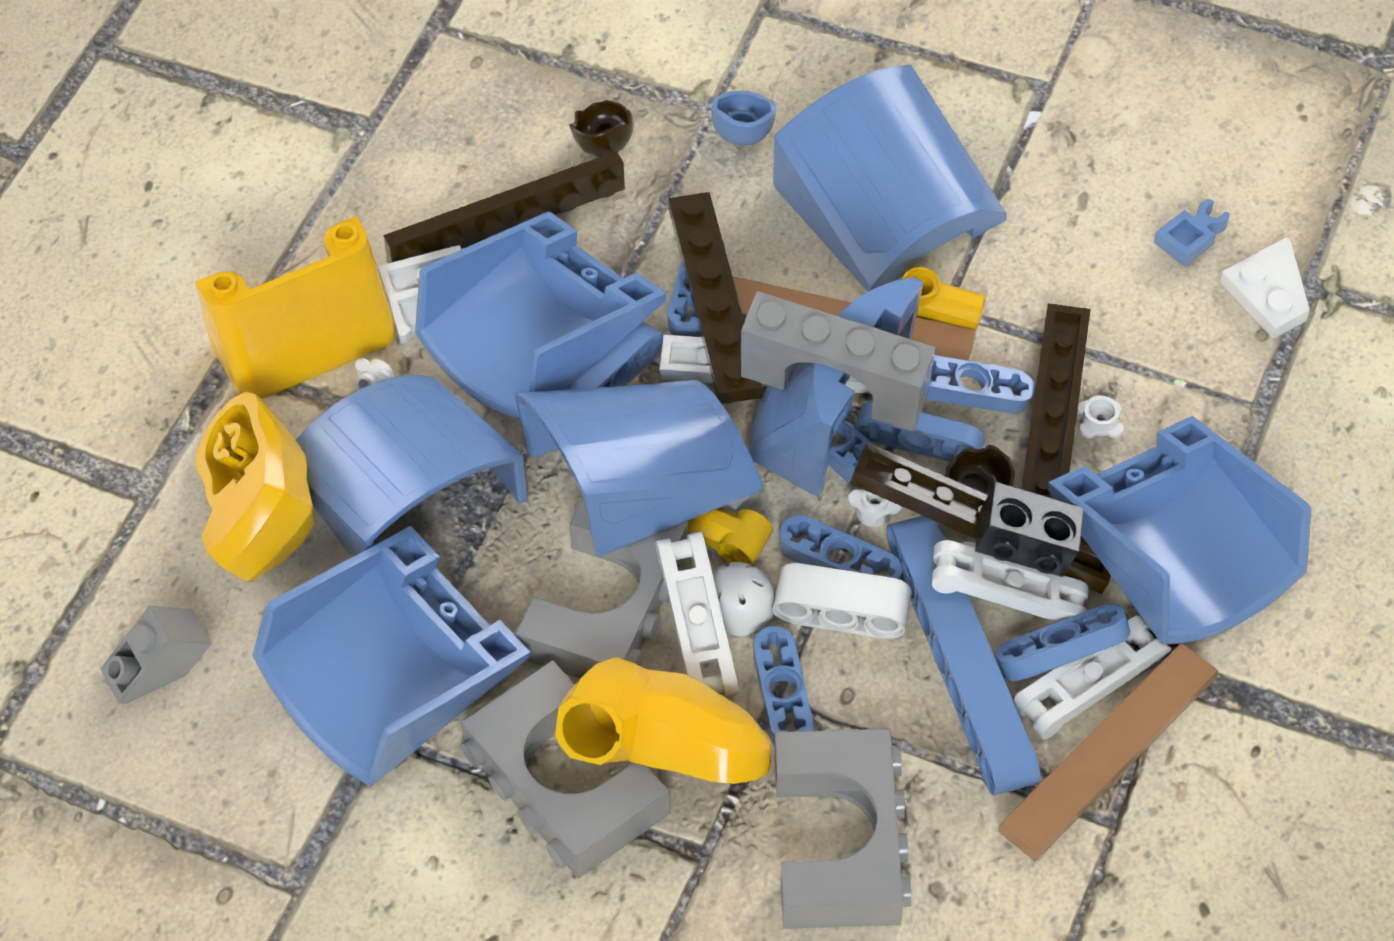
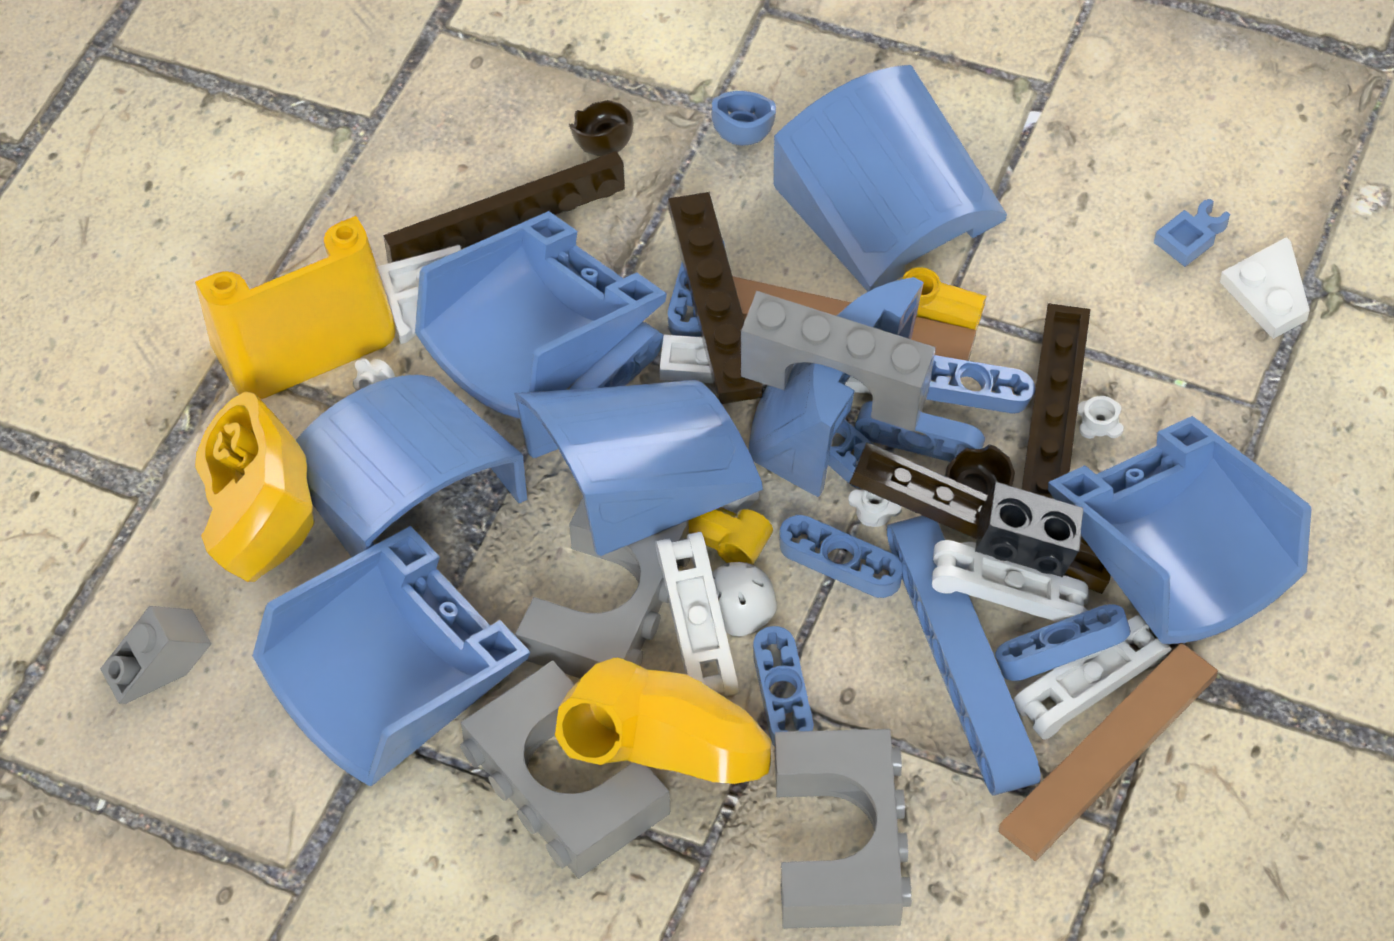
white beam [772,563,912,639] -> none

